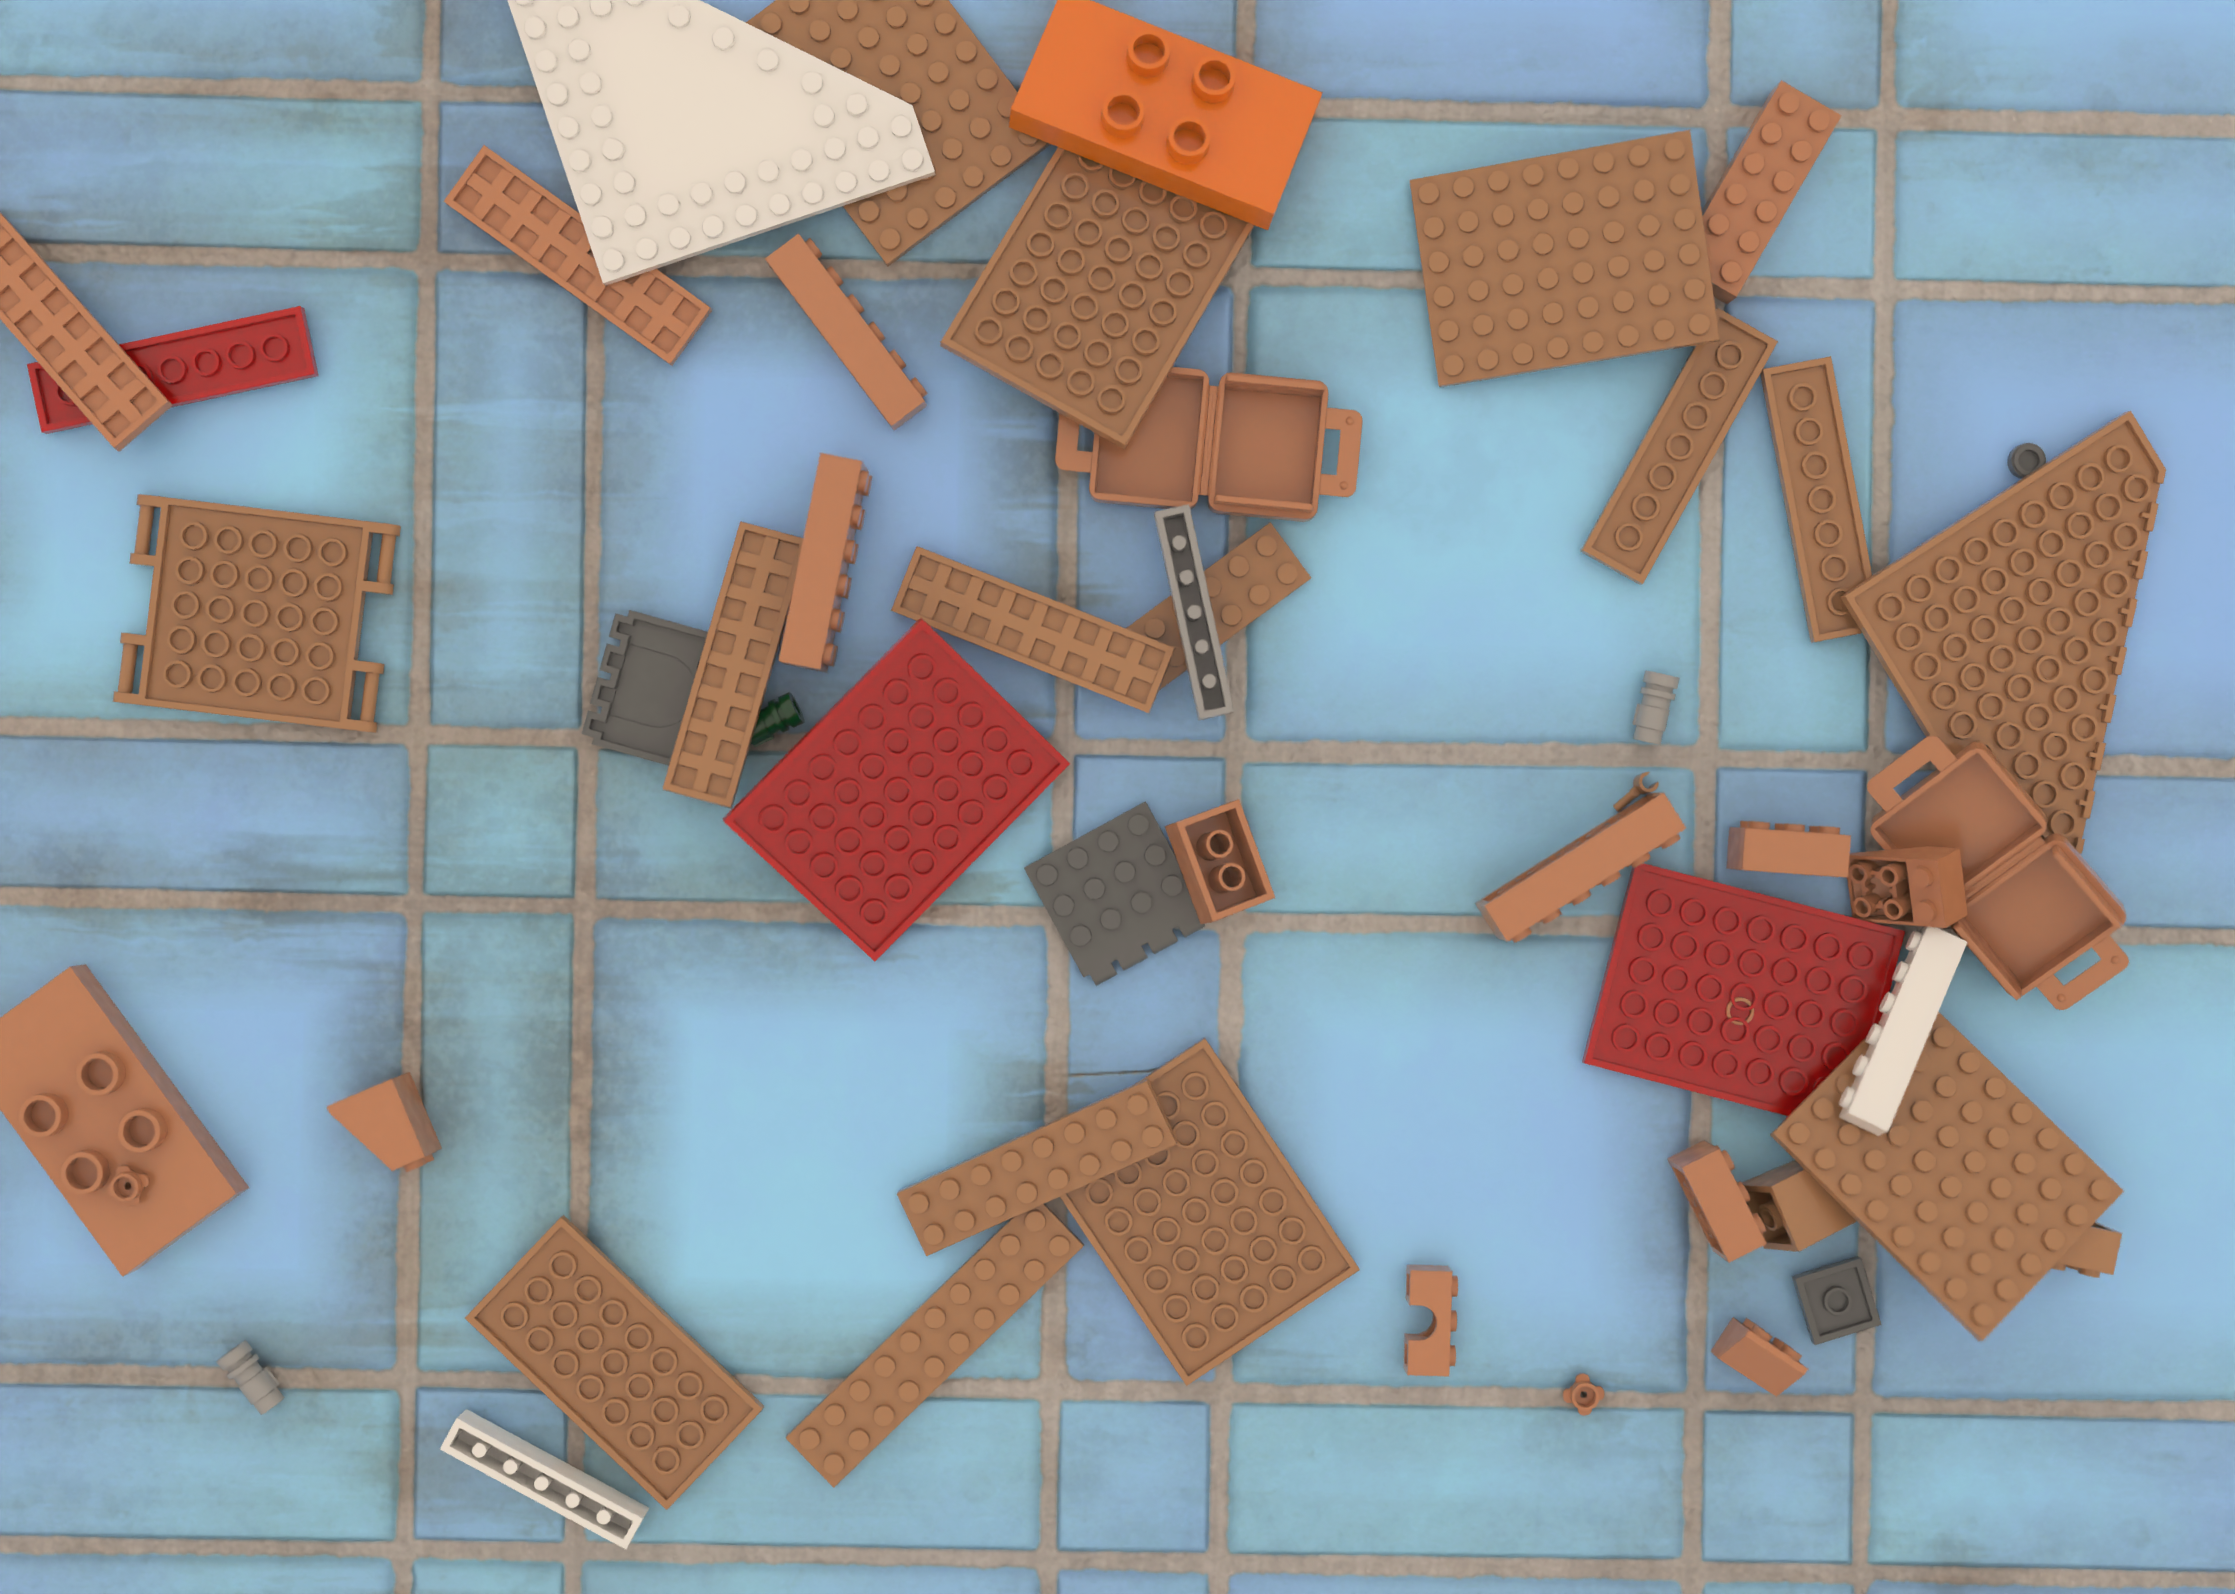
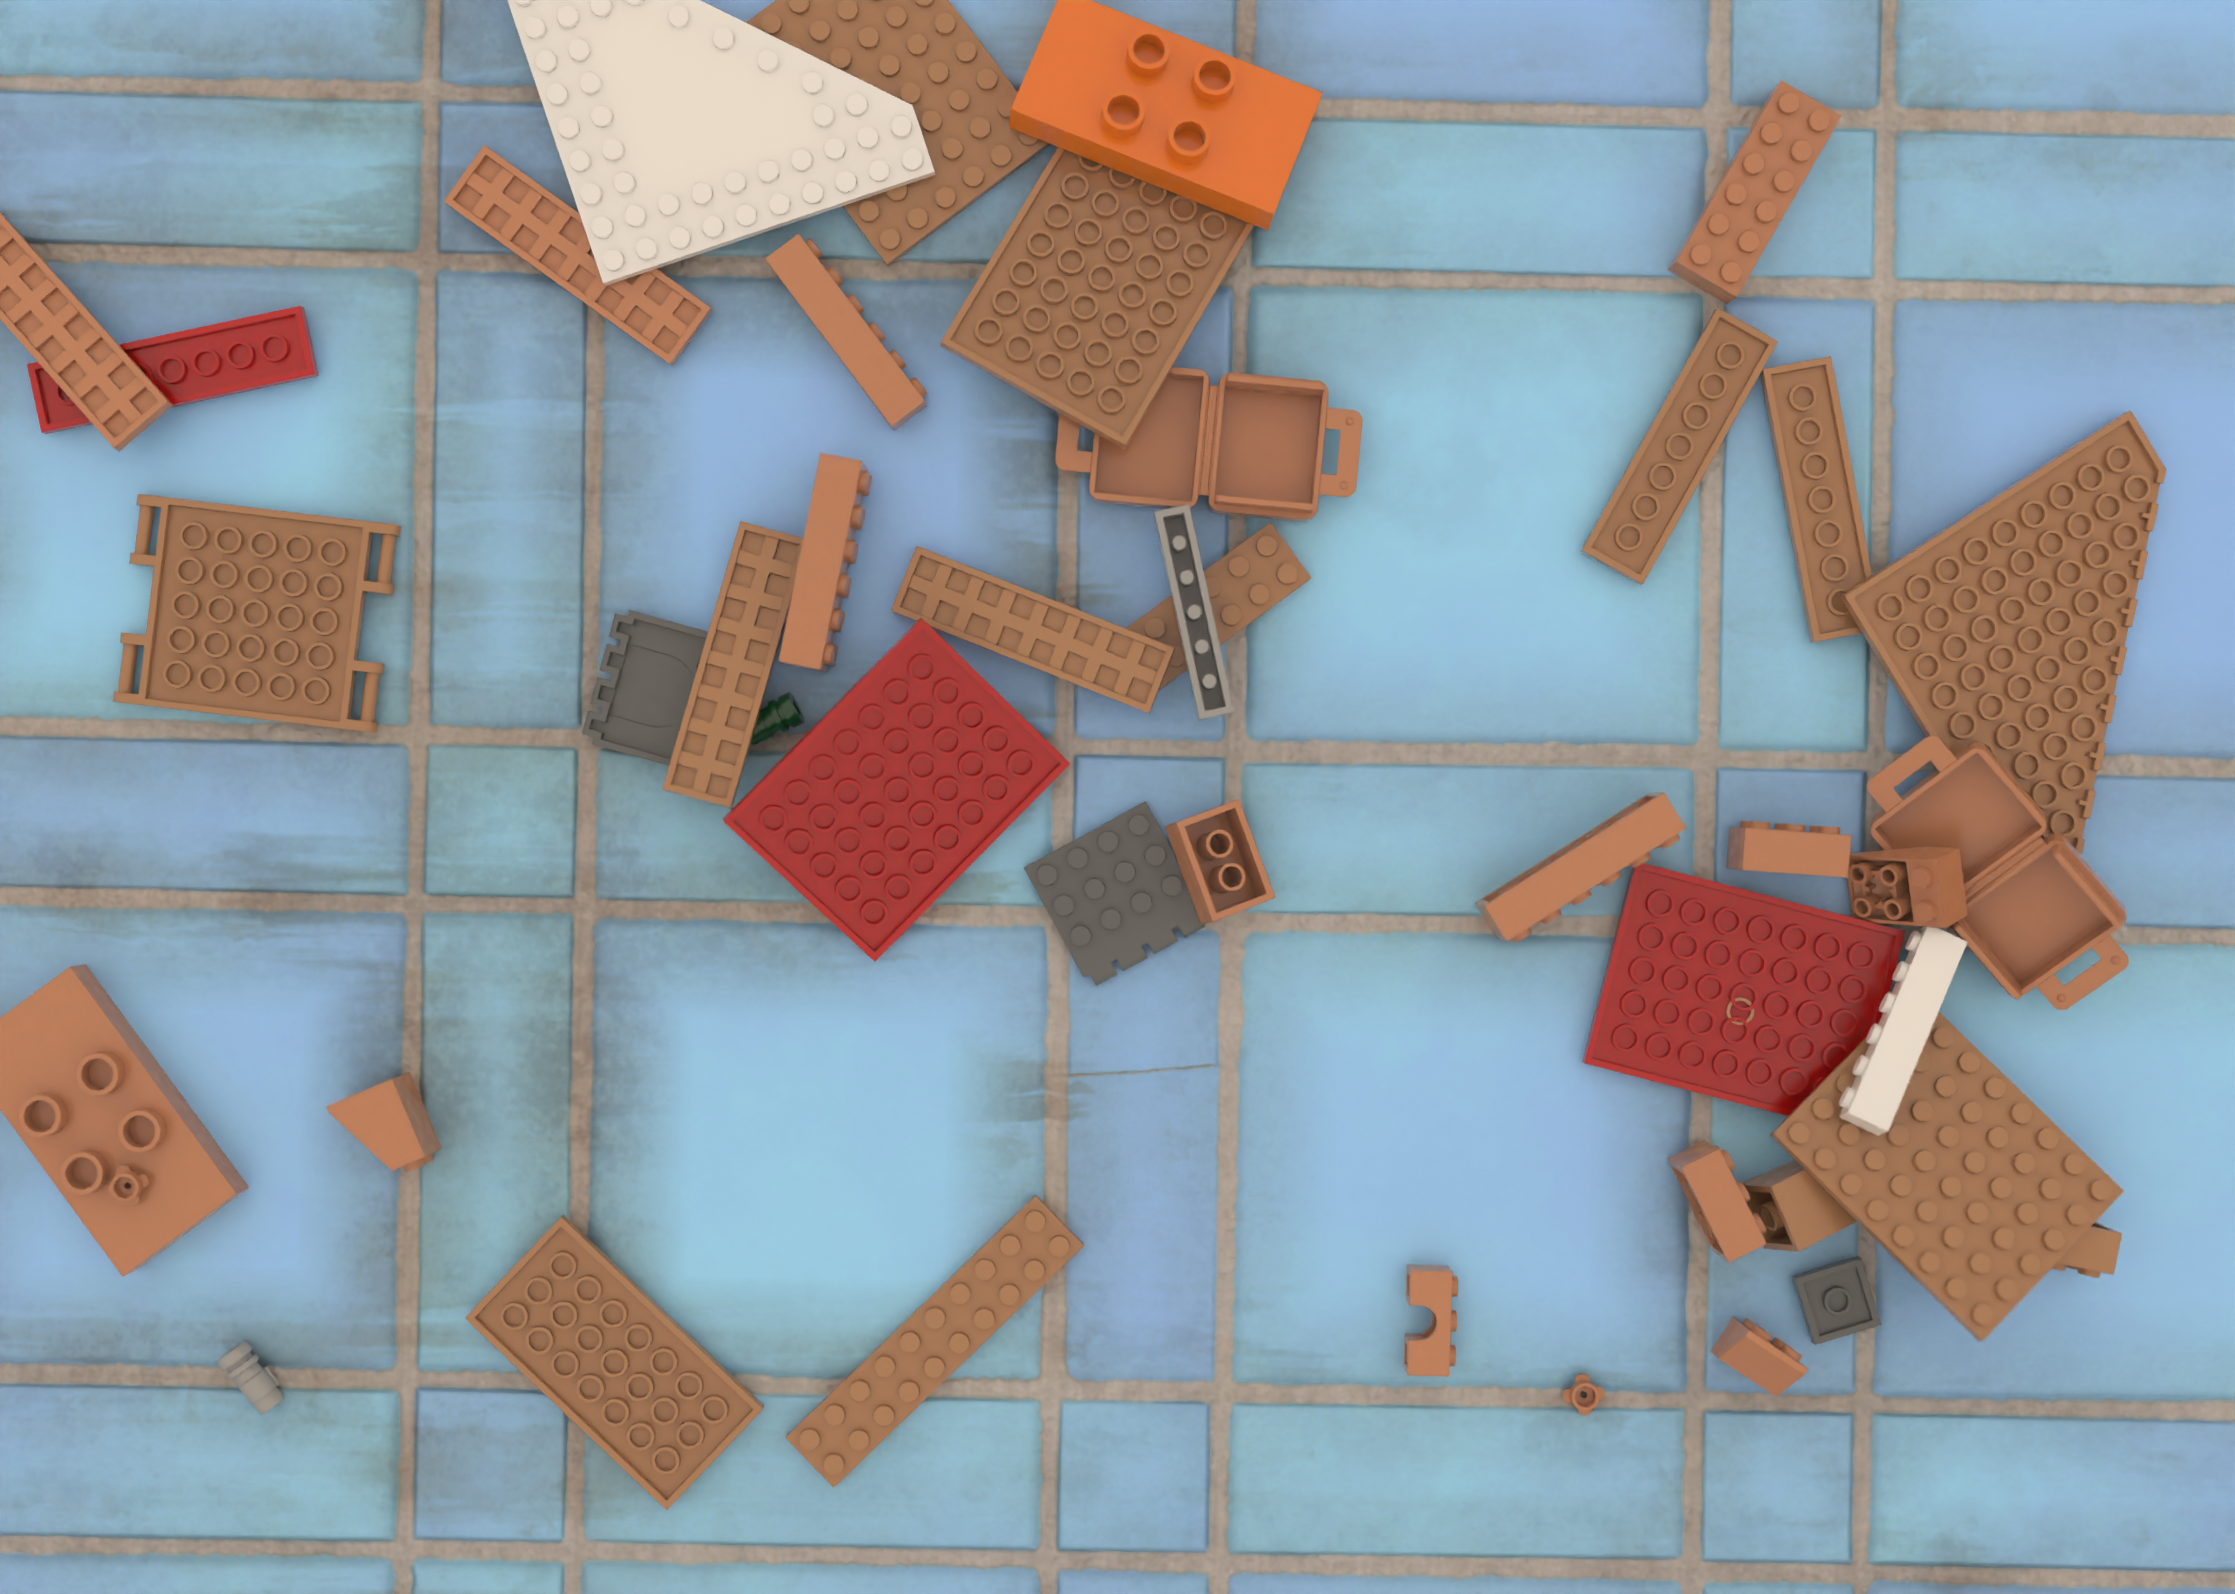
white brick [440,1409,649,1549] -> none
medium nougat plate [897,1079,1178,1256] -> none
medium nougat plate [1060,1037,1360,1386] -> none
medium nougat plate [1410,130,1720,388] -> none
medium nougat hand [1613,772,1659,812] -> none
light grey axle [1632,670,1680,745] -> none
dark grey tile [2007,443,2046,479] -> none

